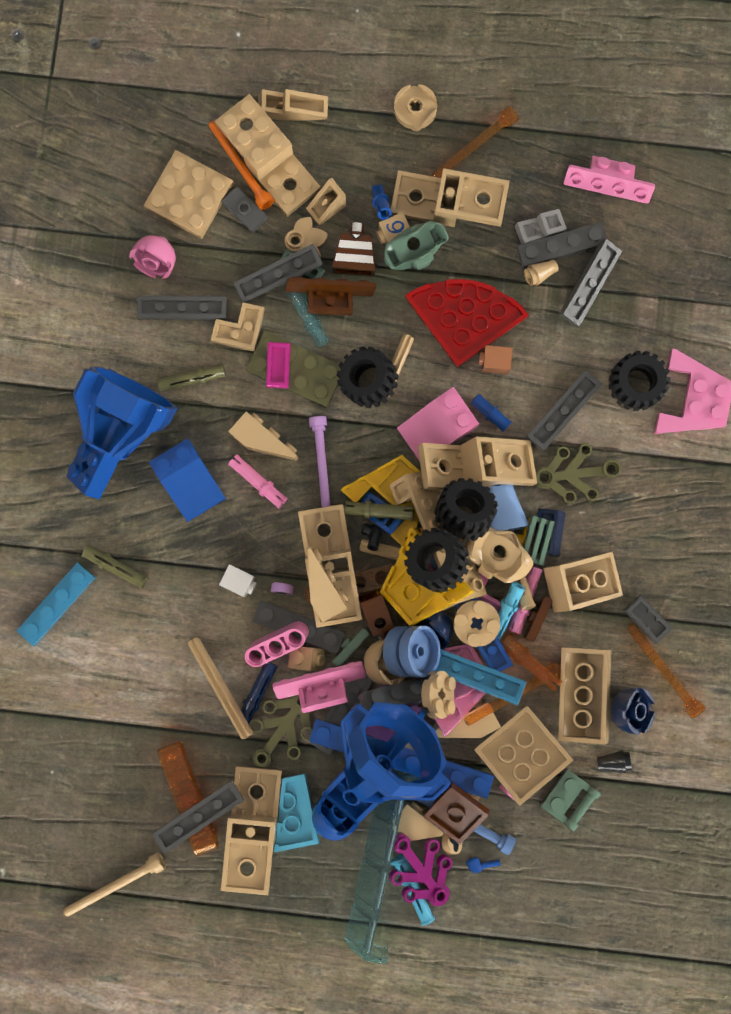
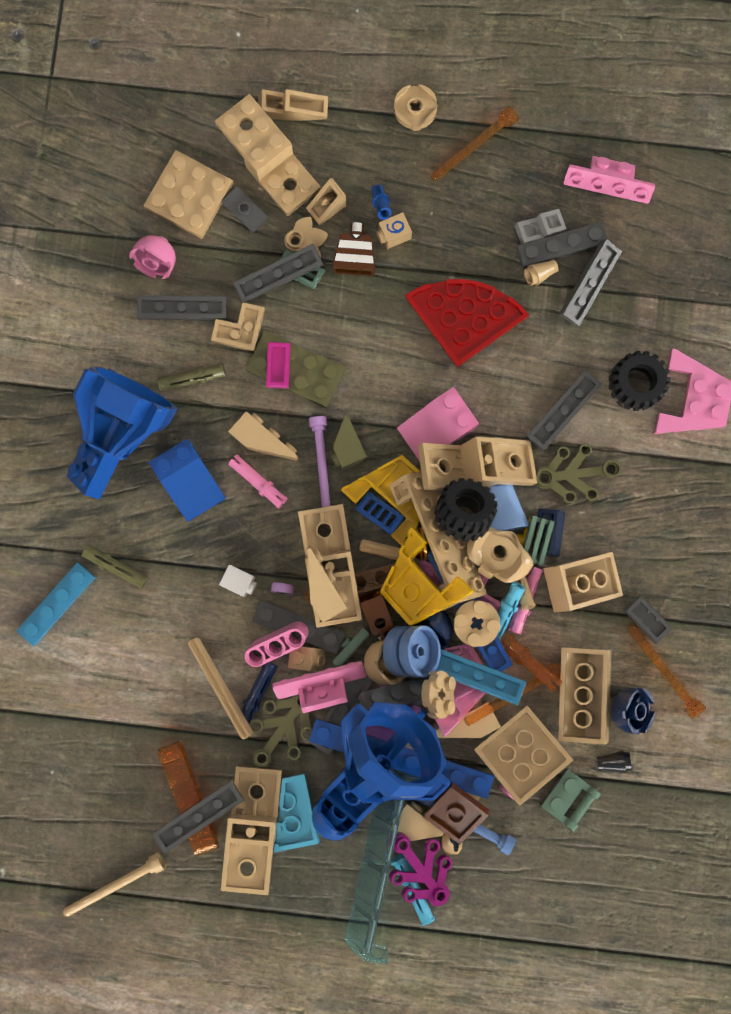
orange piece [209,121,275,210] -> none
reddish brown bracket [285,276,376,316] -> none
clear light blue pin [285,291,330,348] -> none
black tyre [337,346,399,408] -> none
olive pin [344,501,414,521] -> none
black arm [361,523,382,551] -> none
sand green piece [384,221,449,270] -> none
tan axle [388,334,414,397] -> none
tan bracket [391,168,510,227] -> none
black tyre [404,528,470,592] -> none
blue hand [466,857,500,873] -> none
blue axle [471,394,512,432] -> none
nougat brick [478,345,512,374] -> none
reddish brown plate [523,597,553,642] -> none
none -> olive slope [331,416,367,470]

